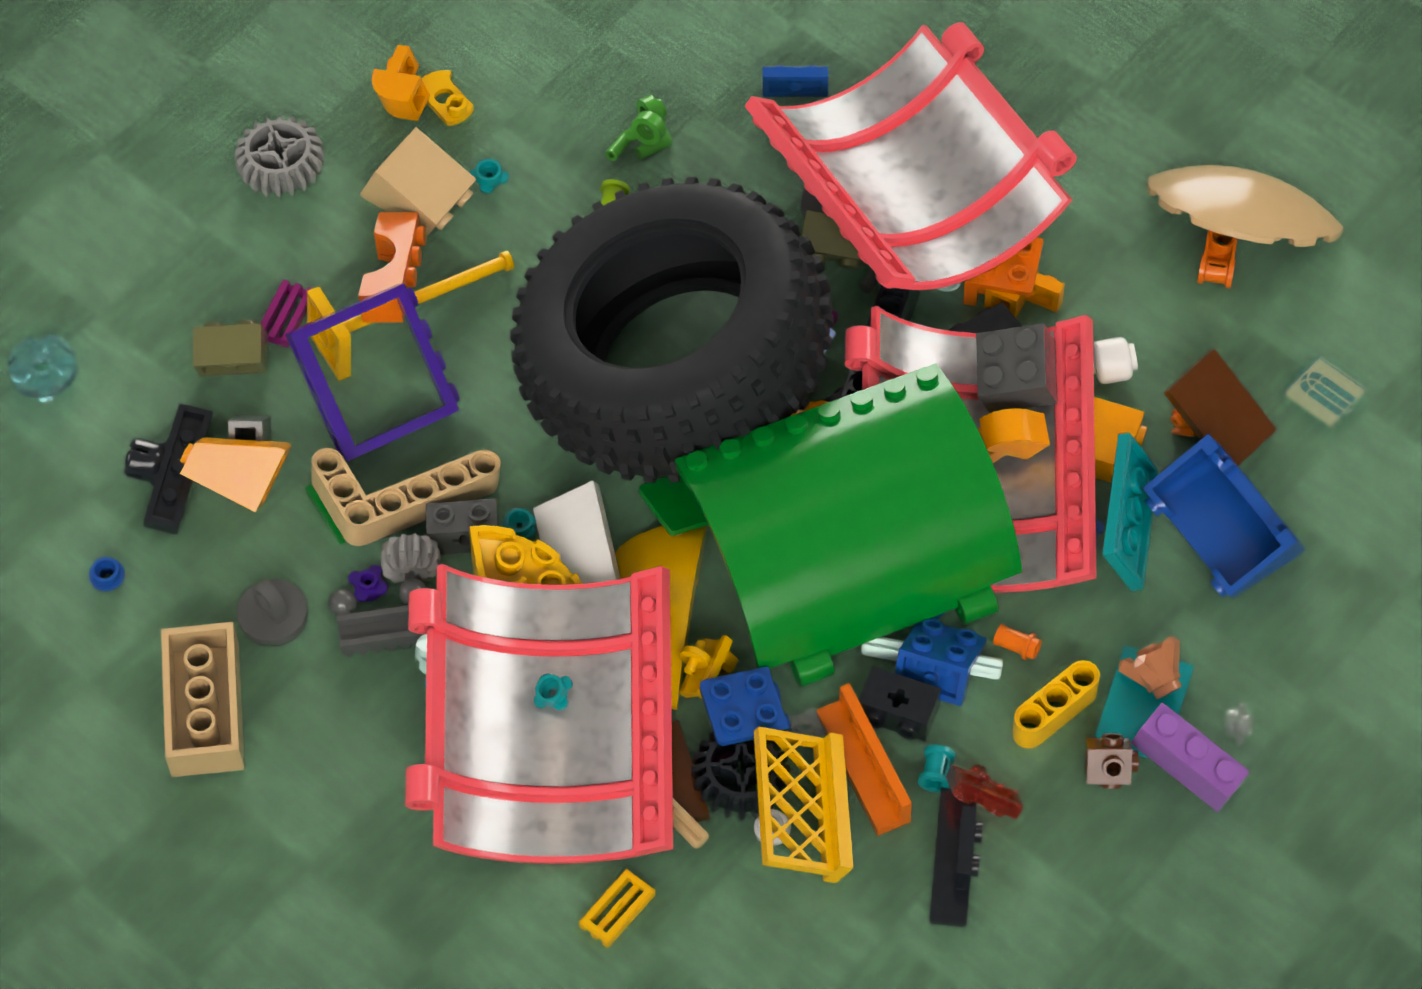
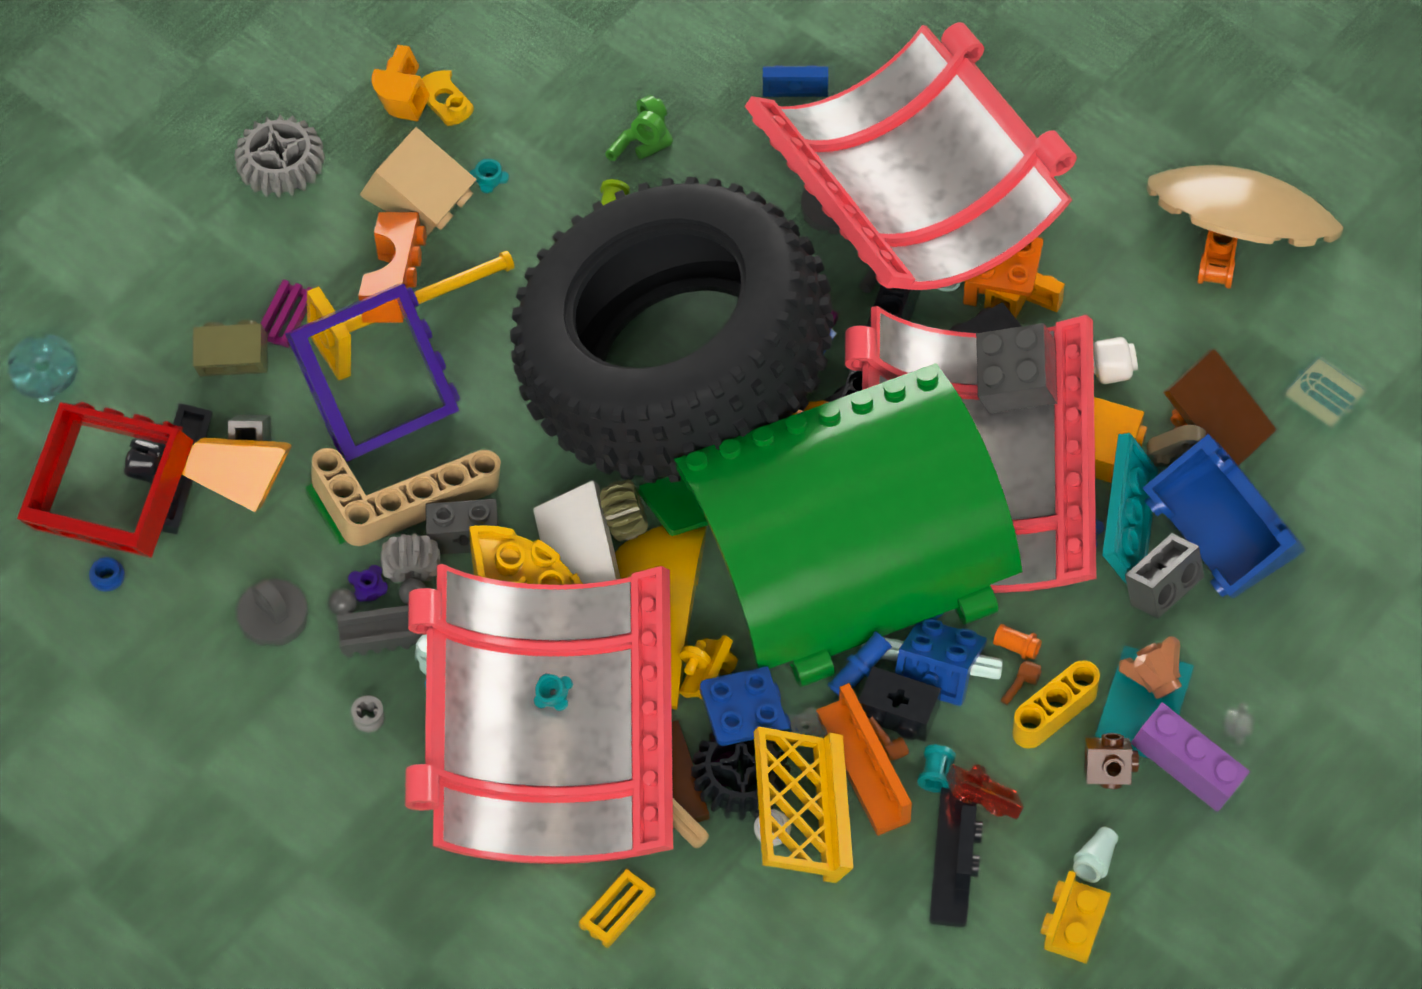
tan brick [161,622,245,777] -> none
teal plate [502,508,536,539] -> none
olive brick [802,210,868,270] -> none
light orange brick [978,408,1050,463] -> none
none -> red window [17,401,194,558]
none -> light grey bush [351,695,385,733]
none -> olive gear [600,479,648,541]
none -> blue pin [827,631,892,696]
none -> dark orange hand [868,716,909,761]
none -> dark orange hand [1000,661,1042,705]
none -> yellow bracket [1040,870,1111,964]
none -> light aqua cone [1073,827,1119,883]
none -> dark grey brick [1125,533,1204,619]
none -> dark tan beam [1147,425,1206,467]

